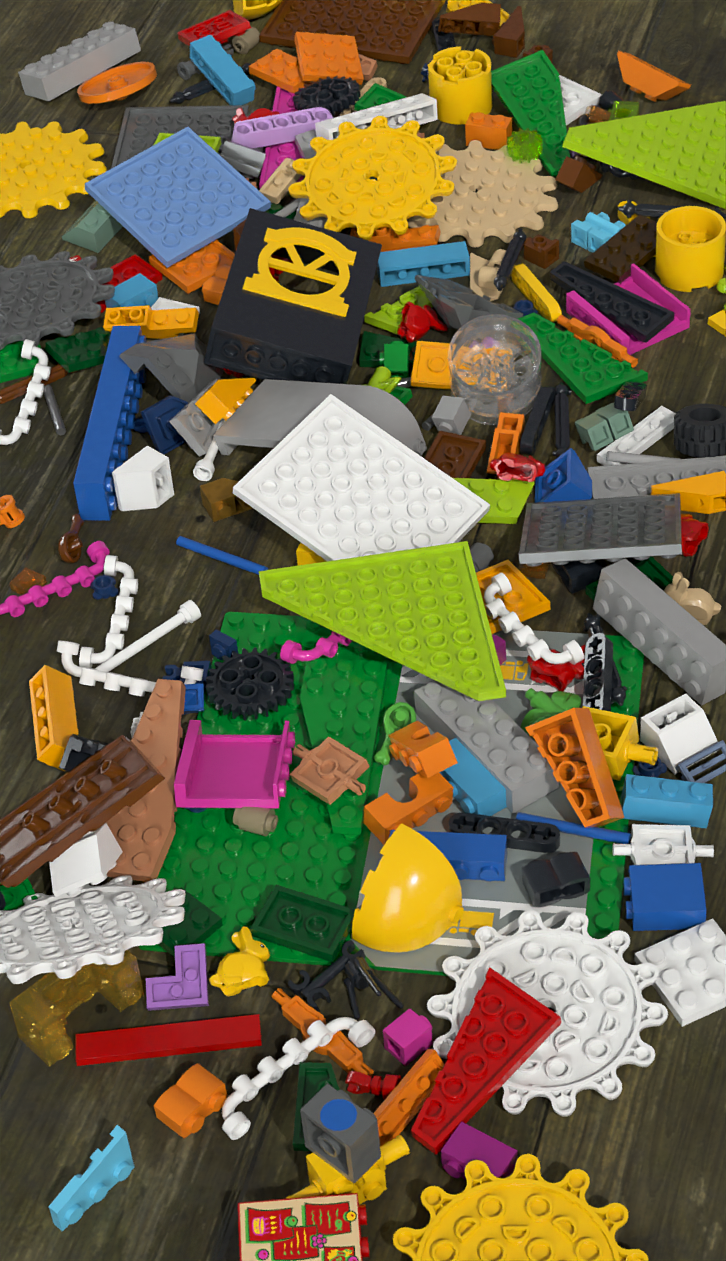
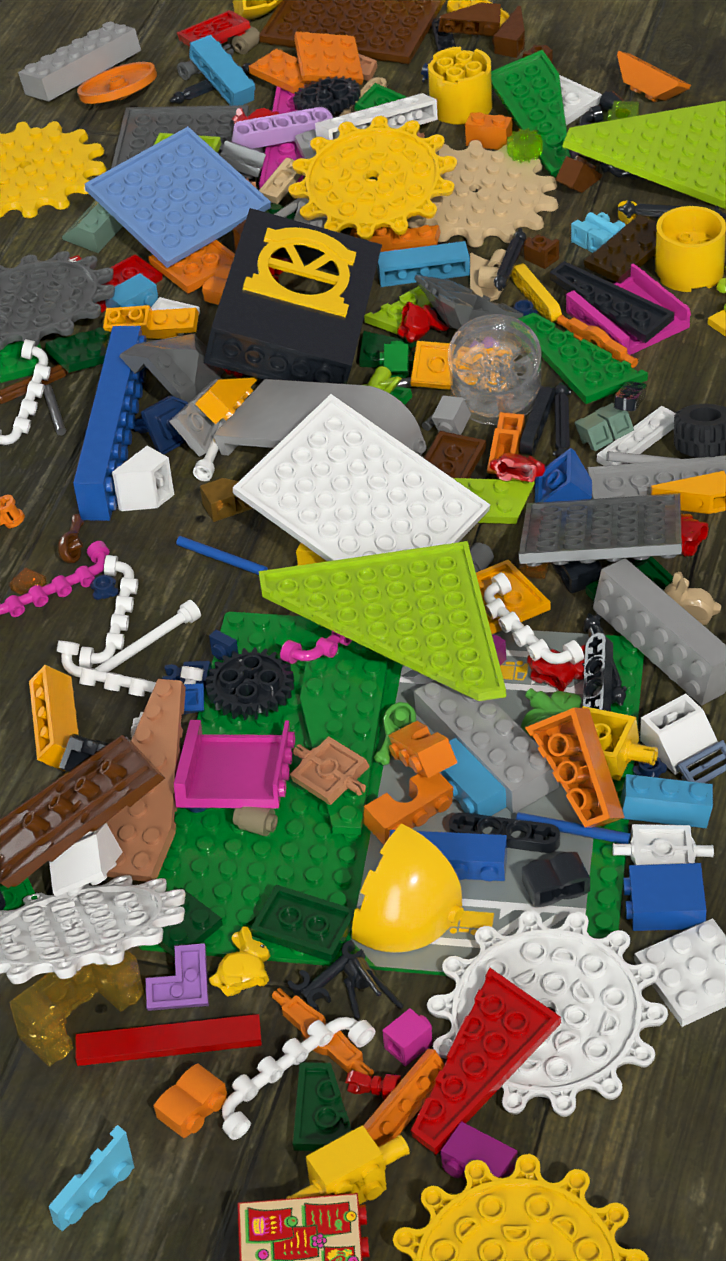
dark grey brick [300,1083,381,1184] -> none
clear orange plate [584,105,611,123] -> none

